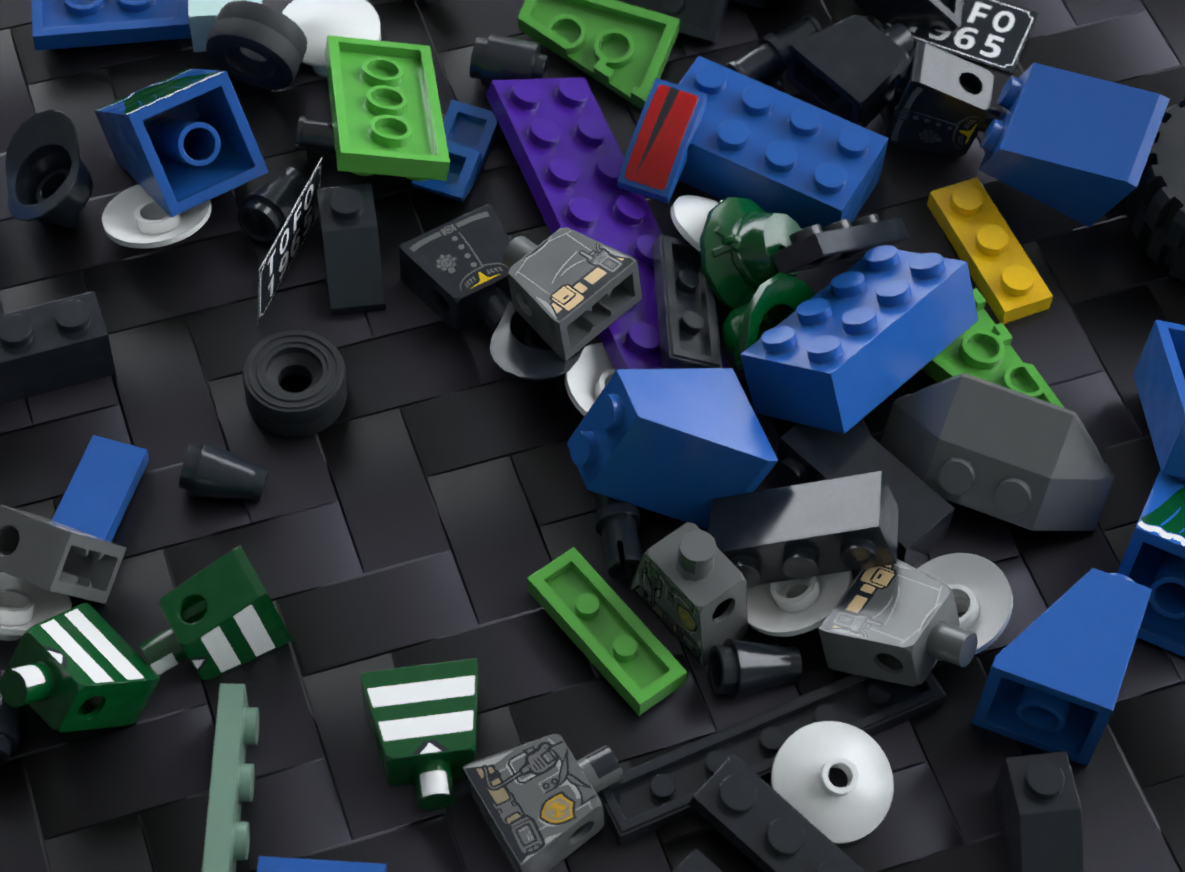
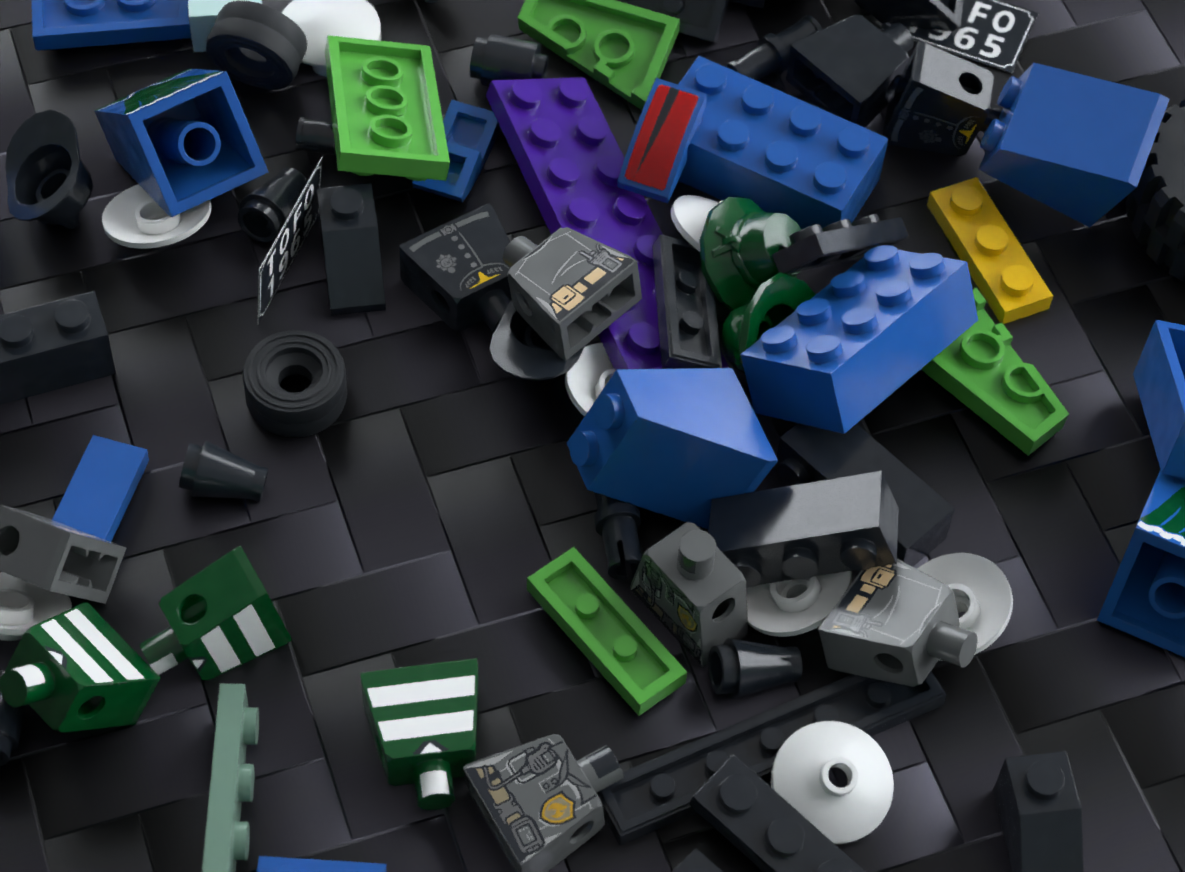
dark grey wedge [880,373,1115,531] -> none
blue slope [971,568,1152,766] -> none

